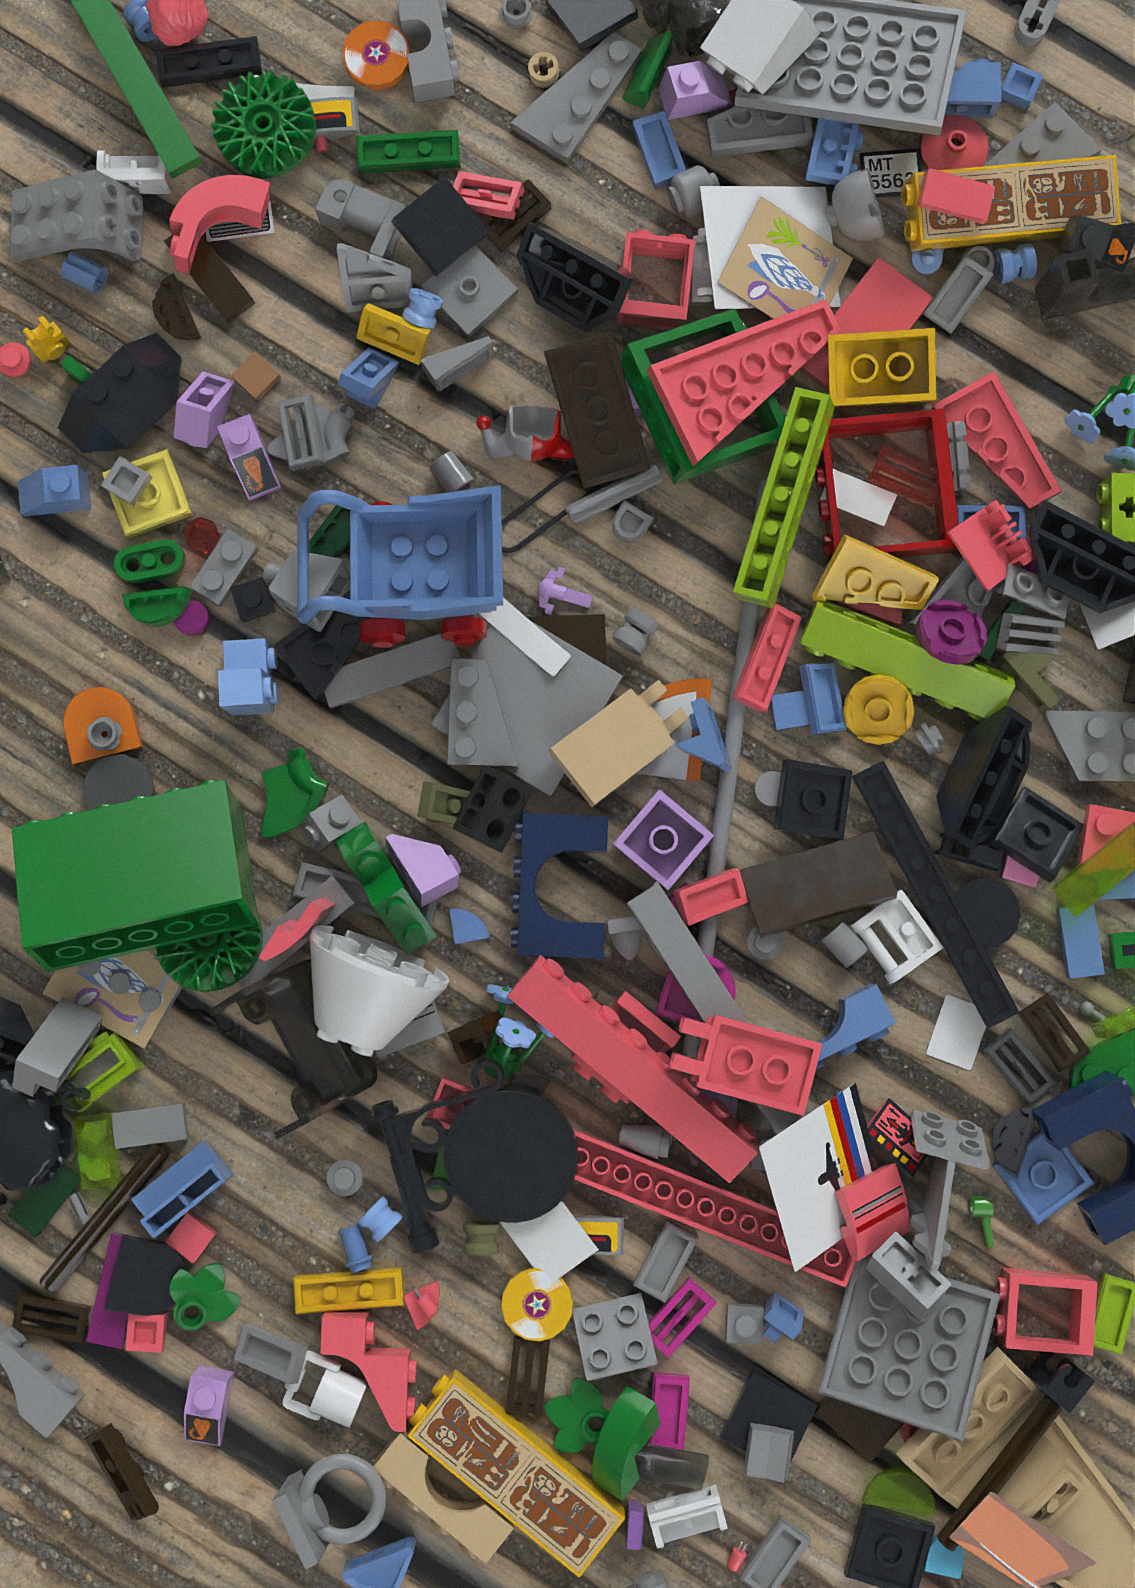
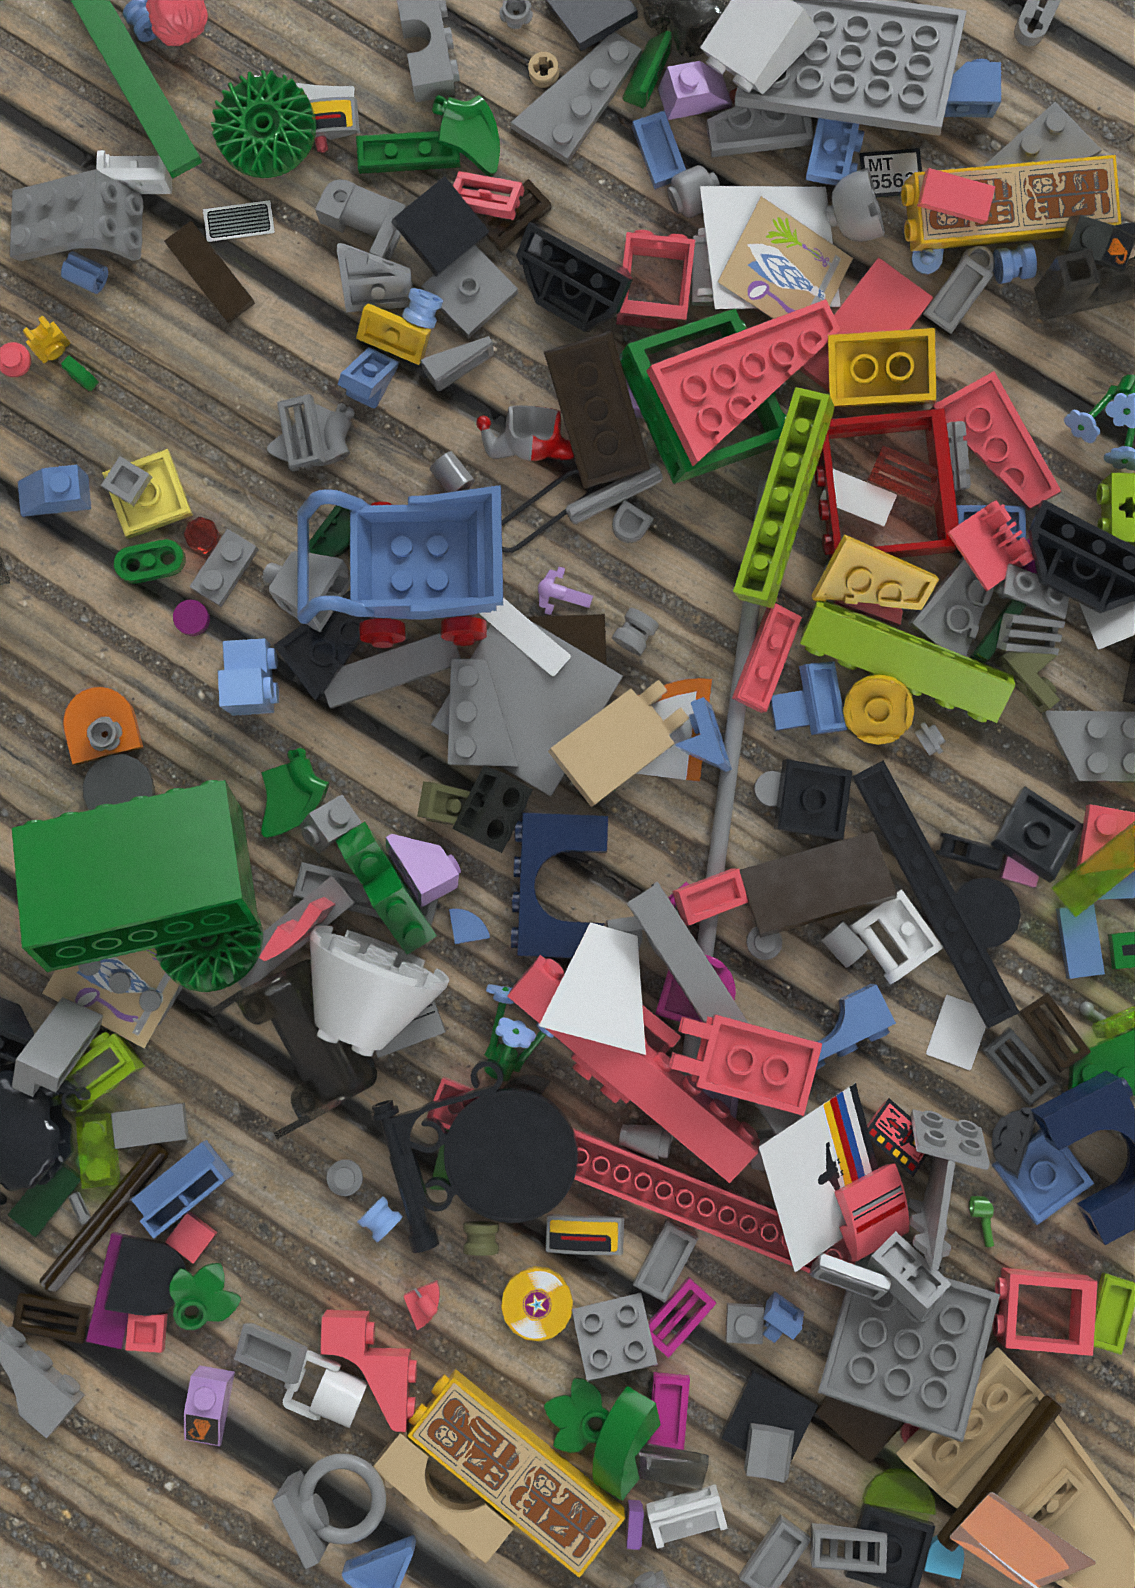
black wedge [57,333,182,453] -> none
dark brown hinge [84,1423,159,1521] -> none
green tile [122,586,191,627] -> none
dark brown tile [152,273,201,341] -> none
black tile [156,36,262,88] -> none
coral arch [169,175,270,274] -> none
lavender slope [174,371,235,448] -> none
slope [217,414,282,501] -> none
black plate [230,577,276,623] -> none
medium nougat tile [231,352,281,402] -> none
yellow tile [293,1267,405,1314] -> none
medium blue pin [338,1224,373,1273] -> none
orange tile [342,20,410,91] -> none
dark brown bracket [447,1010,502,1065] -> none
white sticker [500,1201,599,1282] -> none
dark brown tile [506,1336,550,1417] -> none
lavender brick [612,789,714,891] -> none
coral piece [727,1541,747,1572] -> none
magenta tile [916,600,987,665] -> none
coral dish [920,115,988,170] -> none
black wedge [936,706,1032,850] -> none
medium blue tile [1001,62,1044,110] -> none
black hinge [1022,1352,1095,1414] -> none
none -> green arm [431,95,500,177]
none -> white sticker [539,922,646,1055]
none -> light grey tile [809,1253,892,1301]
none -> light grey slope [810,1523,887,1573]

